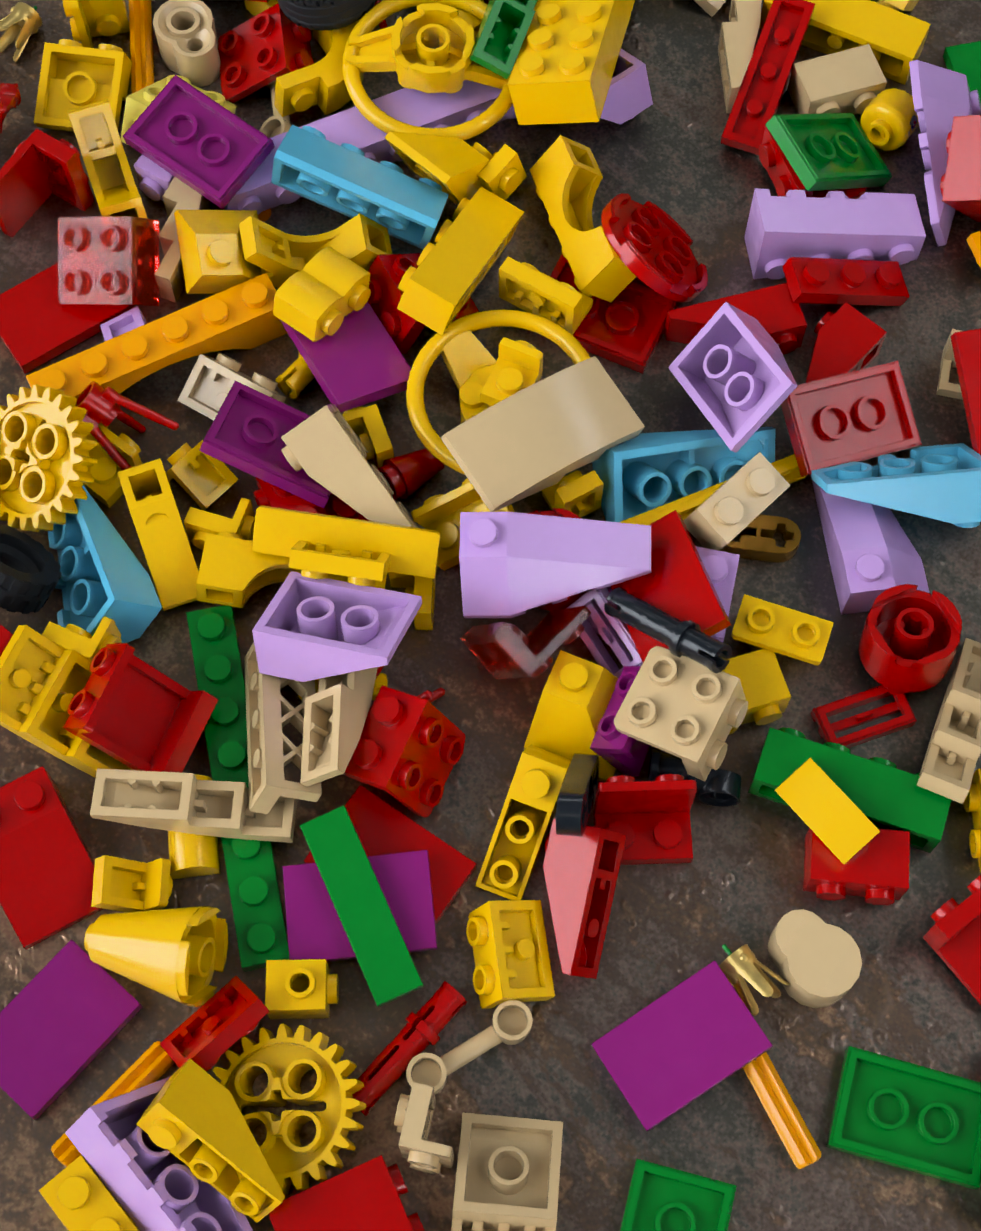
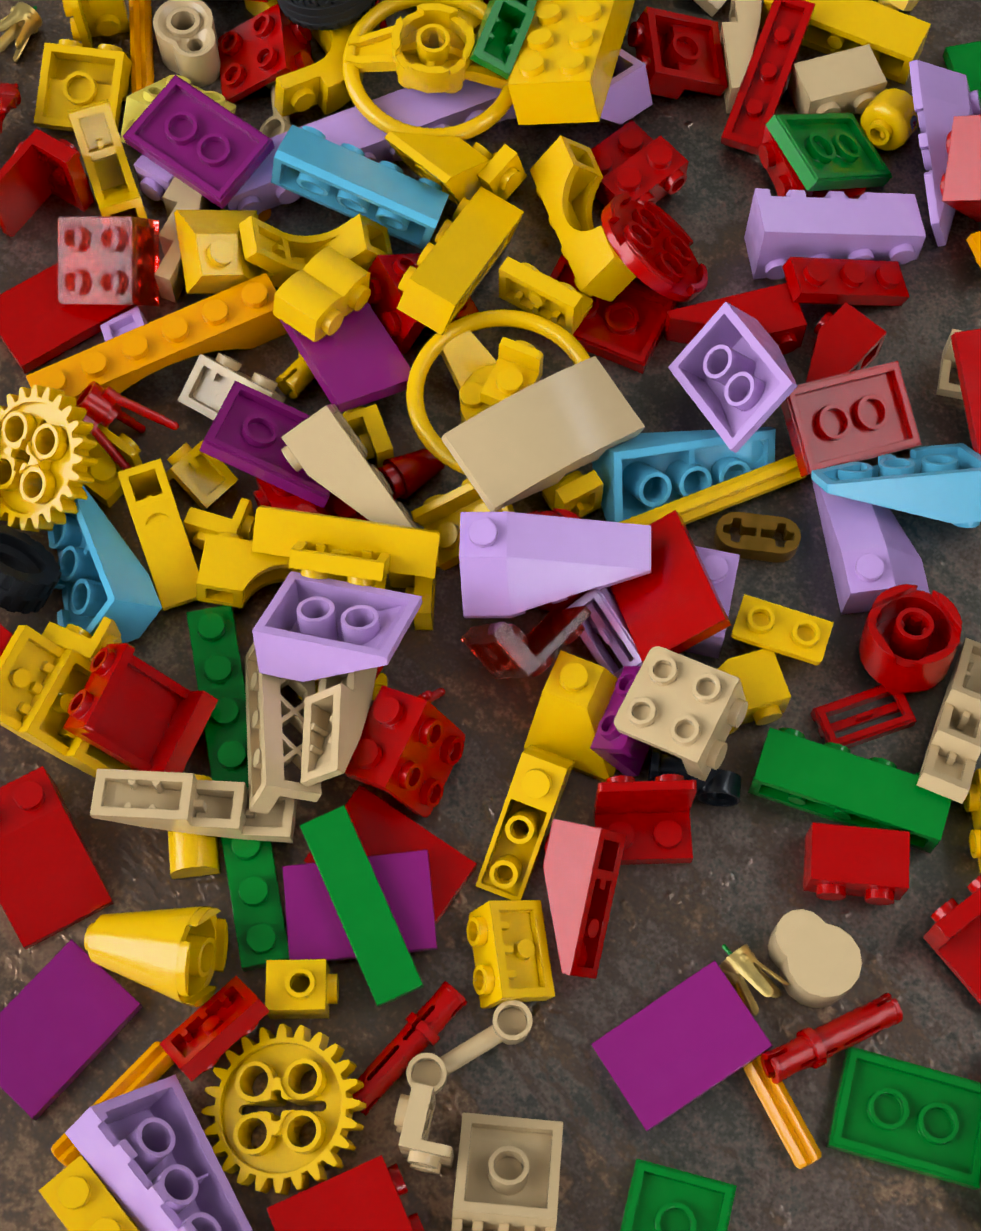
yellow bracket [91,855,173,912] -> none
yellow slope [136,1058,285,1223] -> none
black beam [556,753,599,837] -> none
black pin [604,587,732,673] -> none
tan brick [683,452,791,551] -> none
yellow slope [775,758,880,864] -> none
none -> red plate [591,120,689,206]
none -> red plate [627,6,728,99]
none -> red pin [760,993,903,1084]

